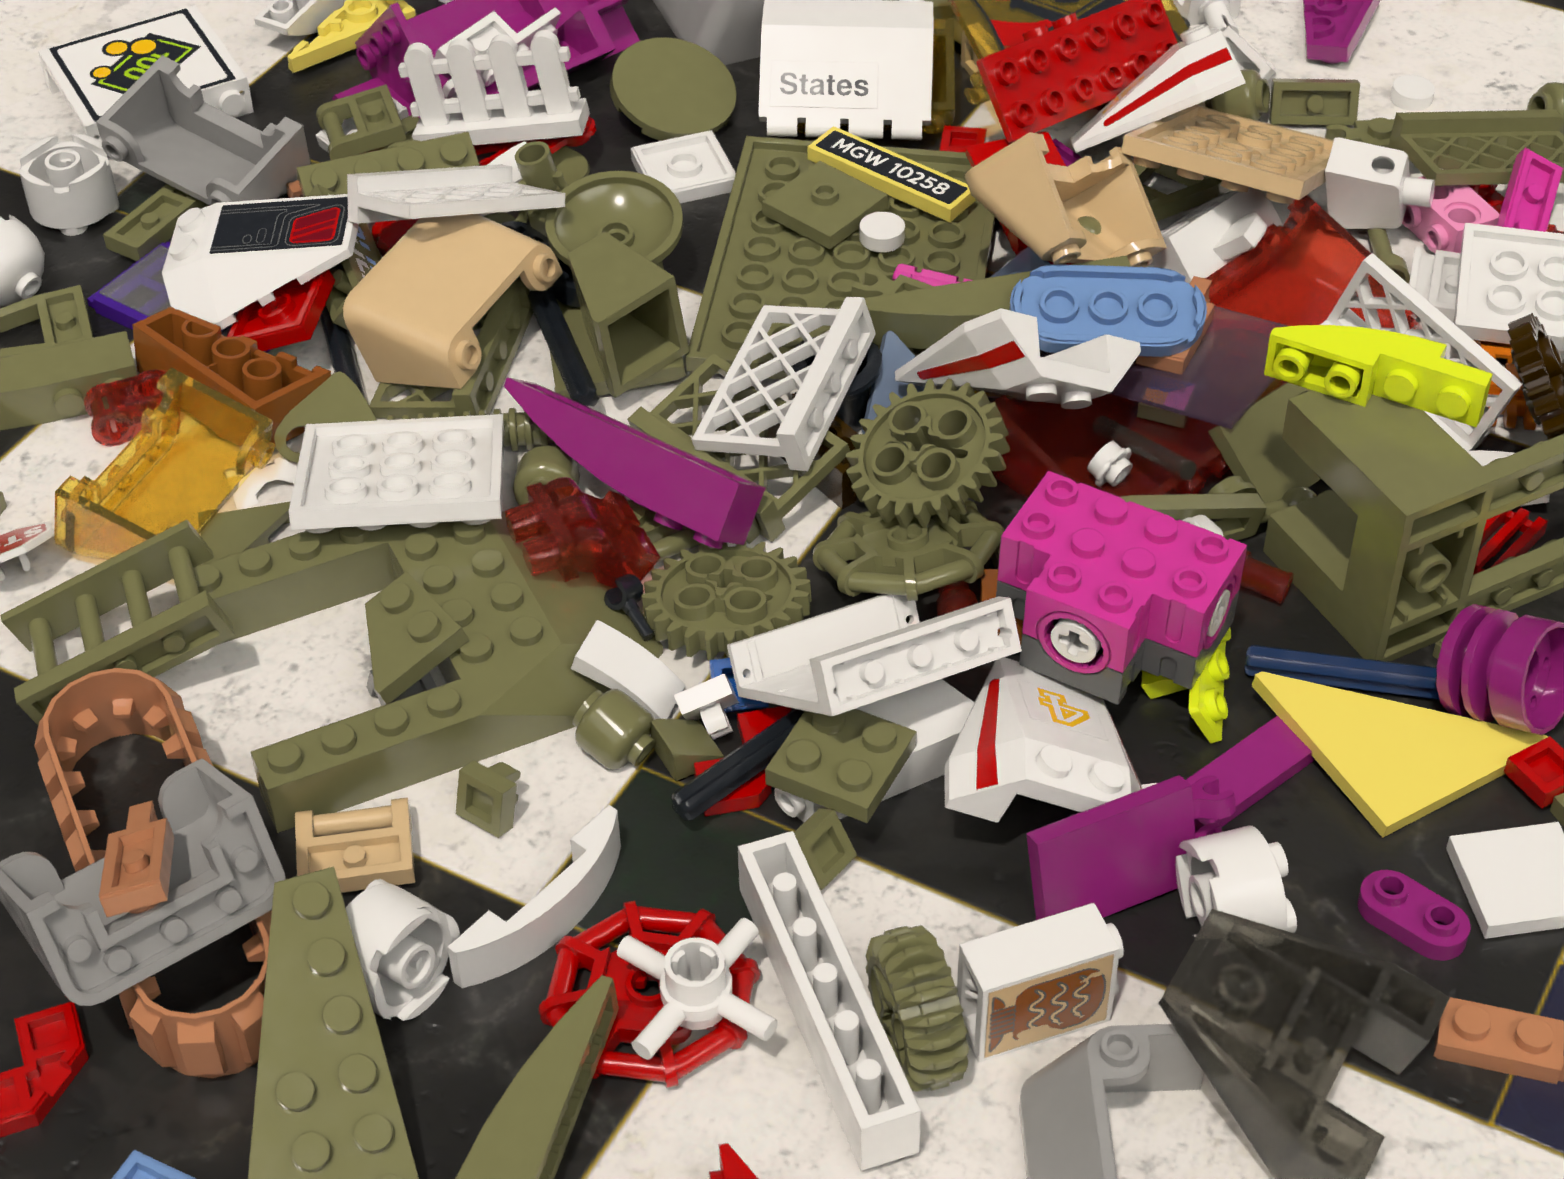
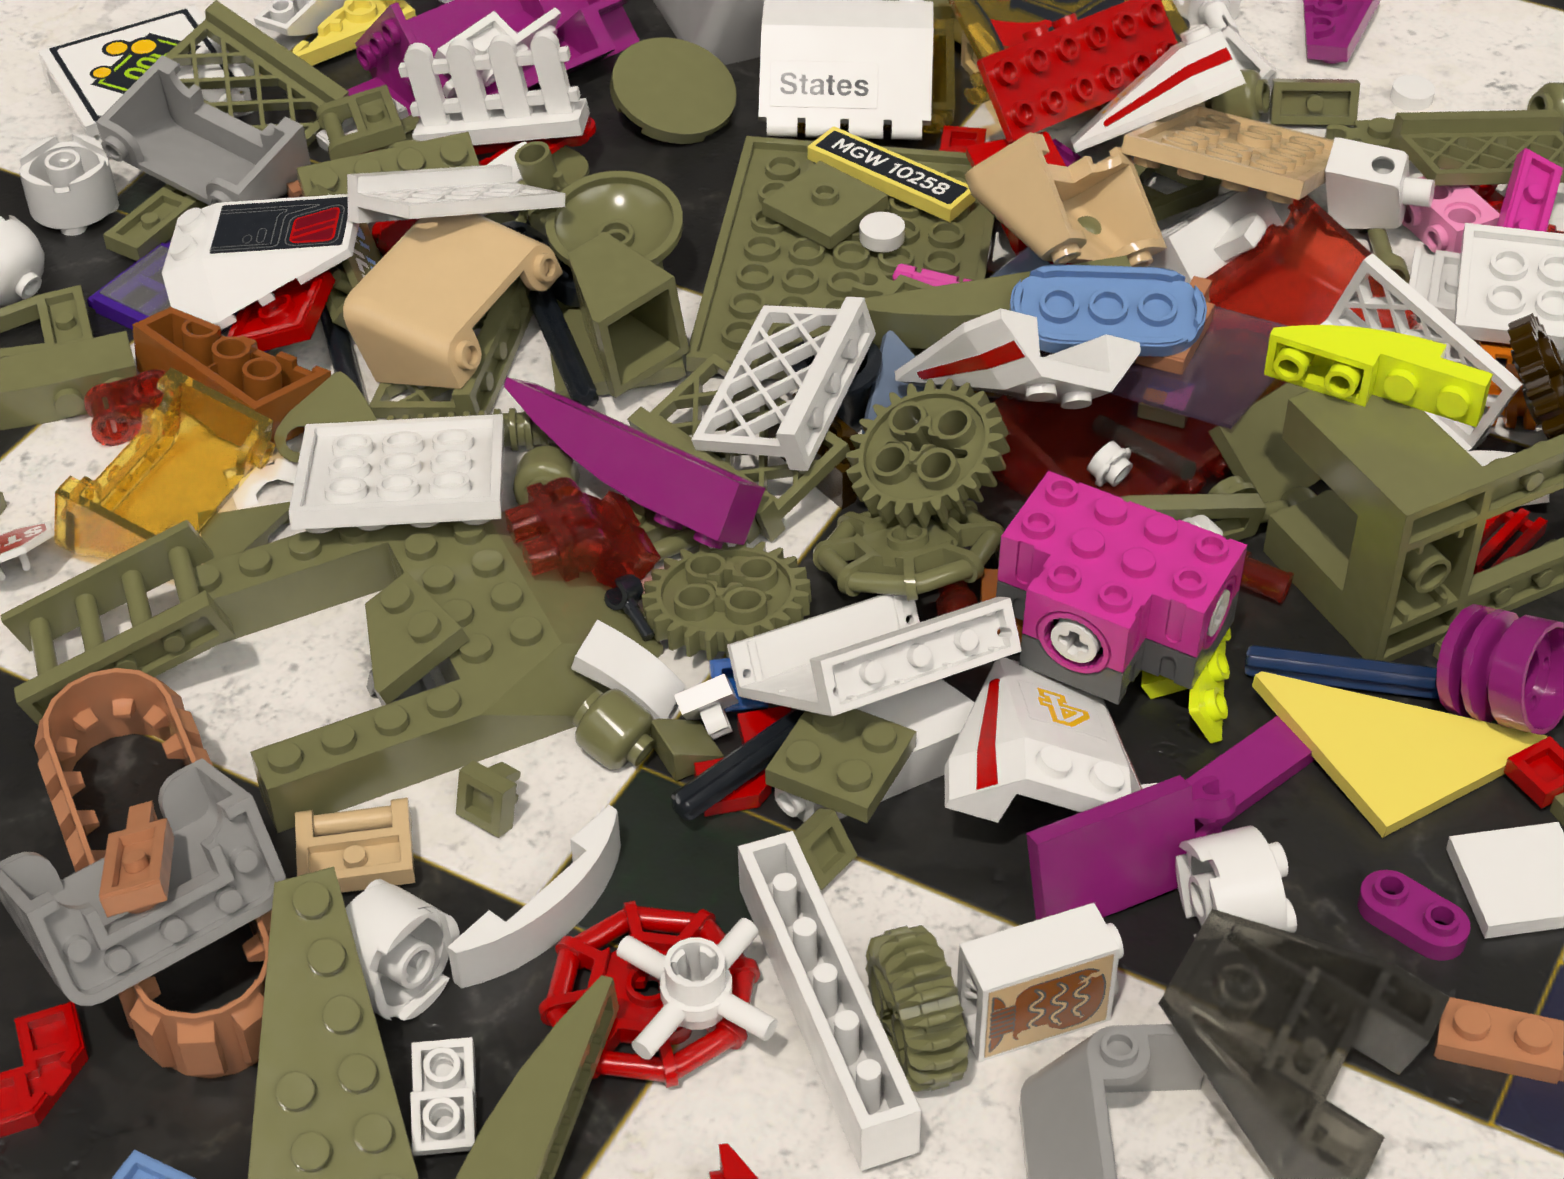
white tile [631,130,736,204] -> none
none -> olive fence [165,0,349,147]
none -> white slope [410,1037,476,1156]

